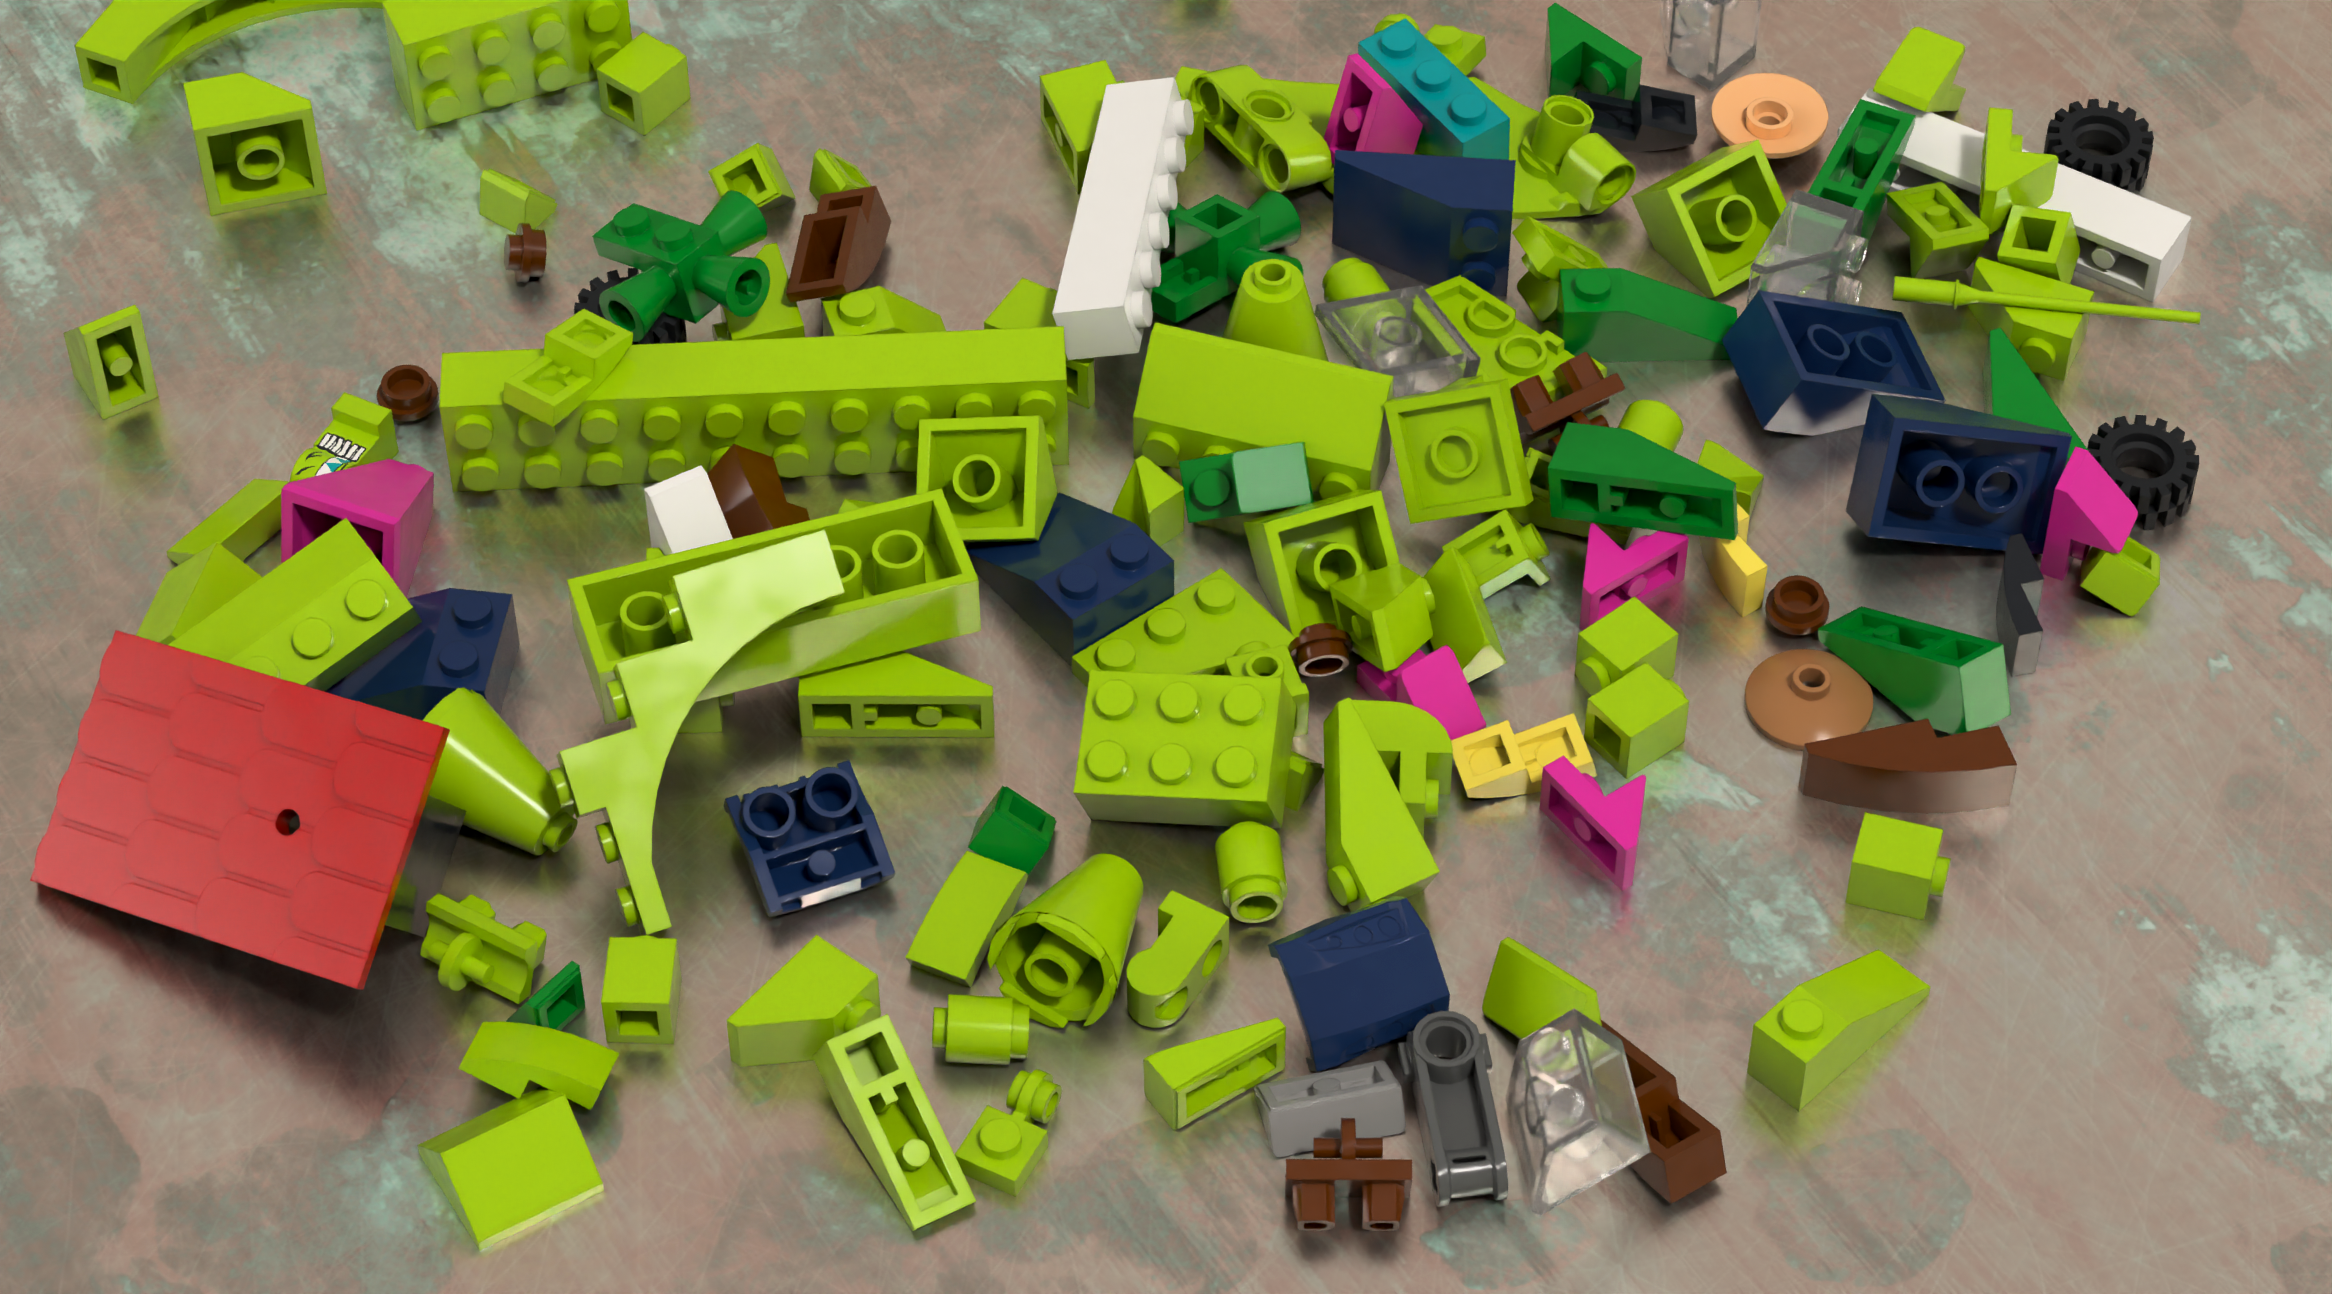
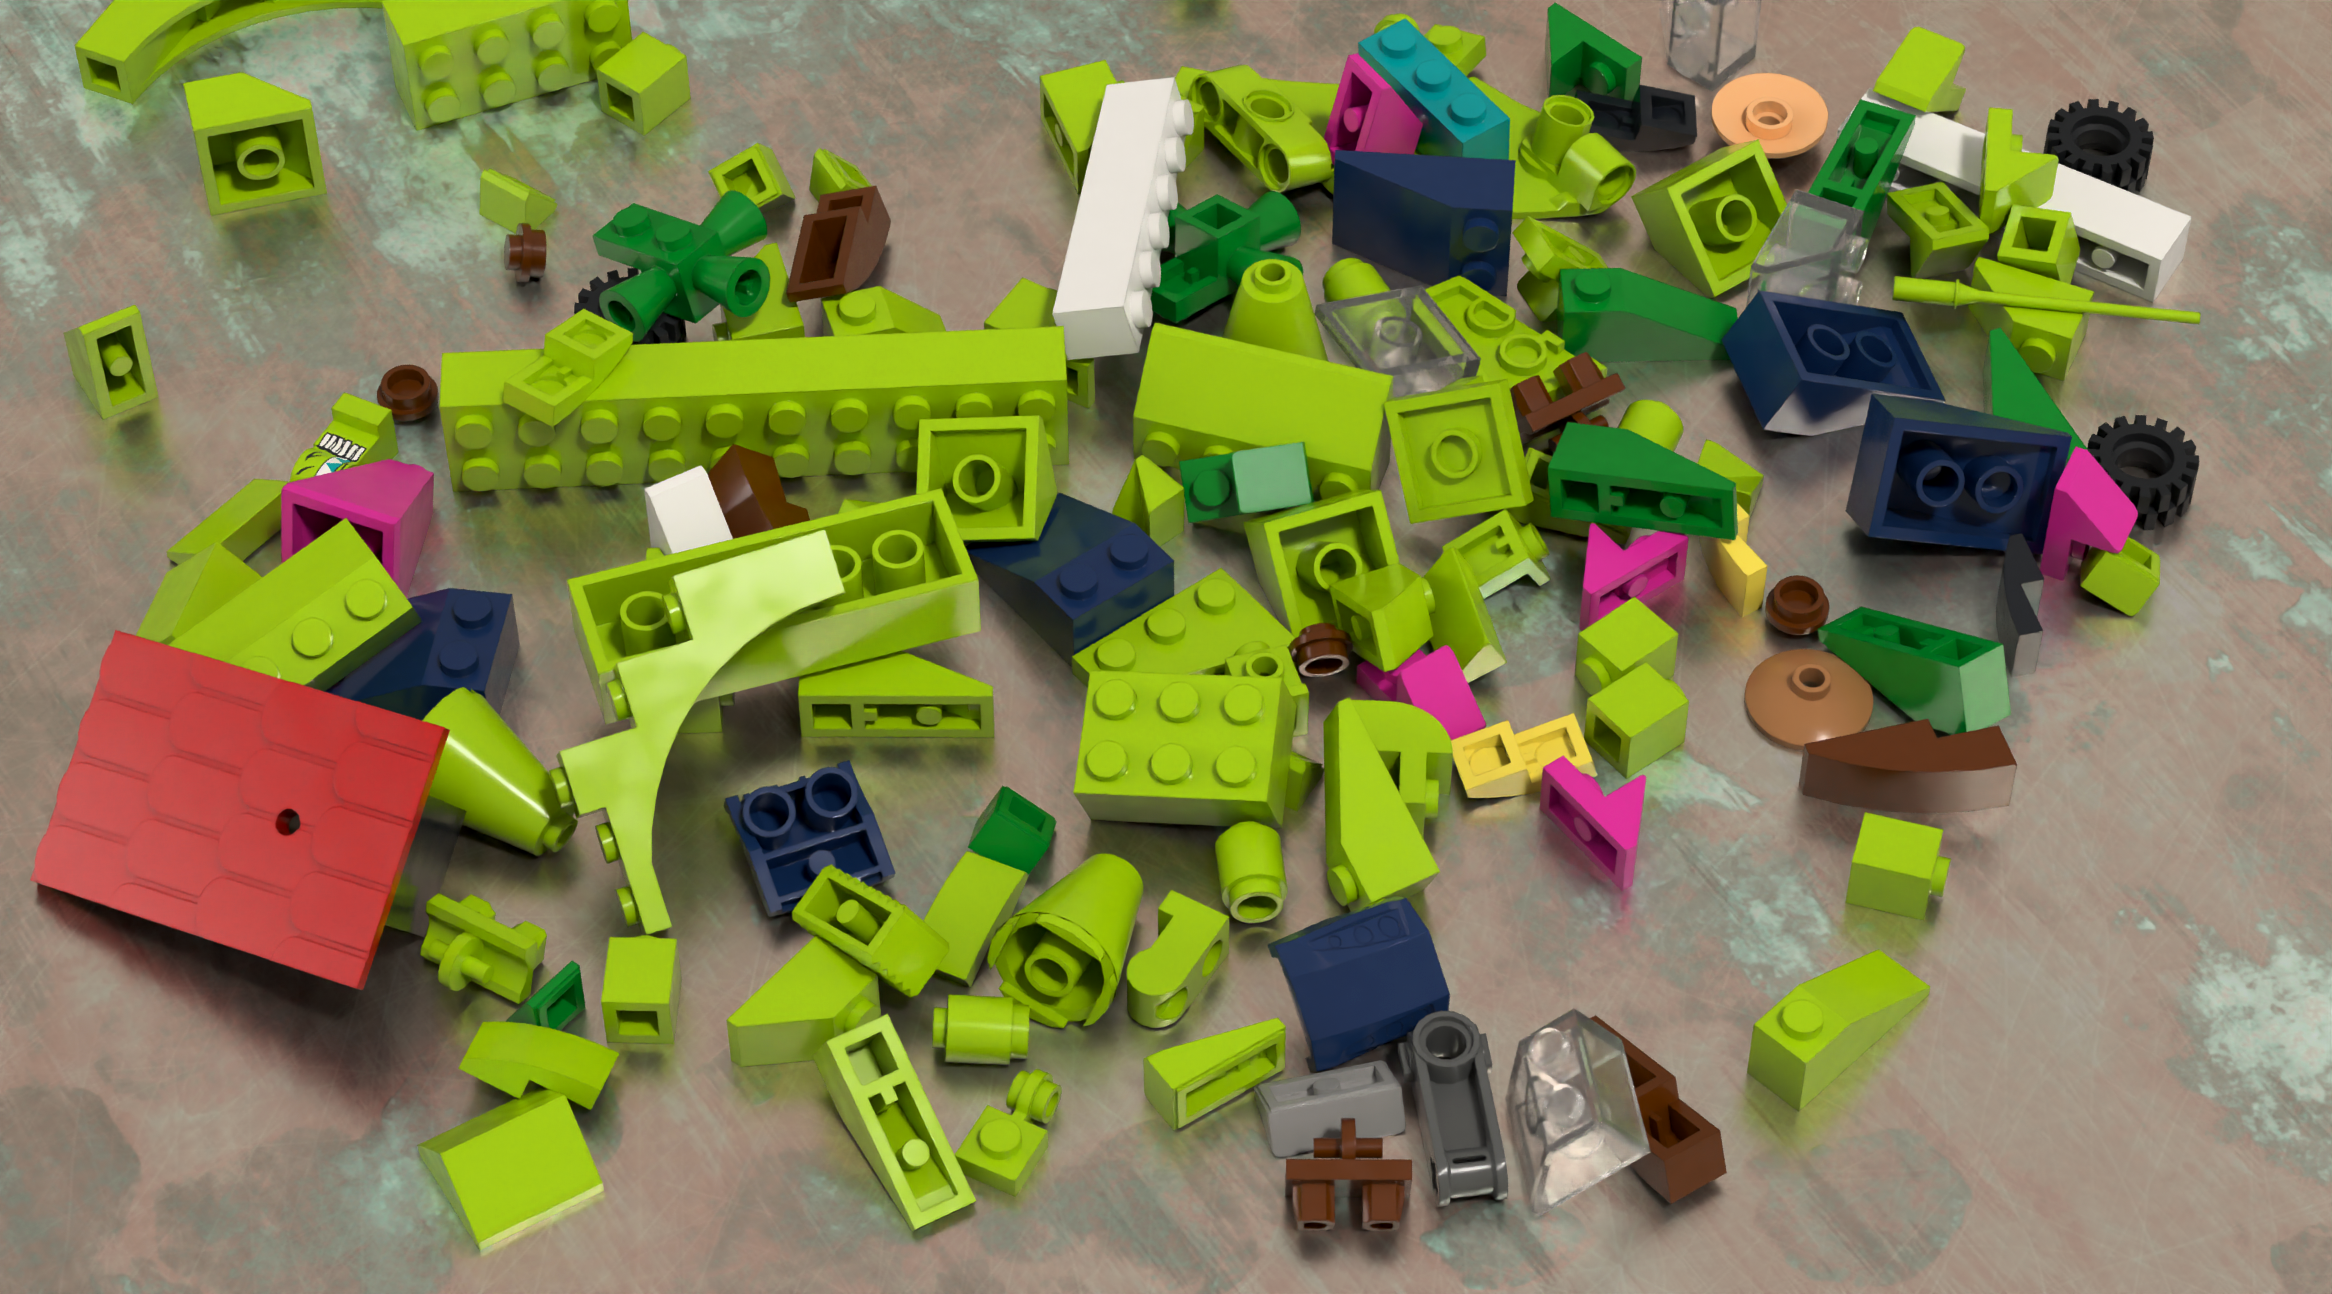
lime slope [1482,937,1604,1067] -> none
none -> lime brick [792,864,949,997]

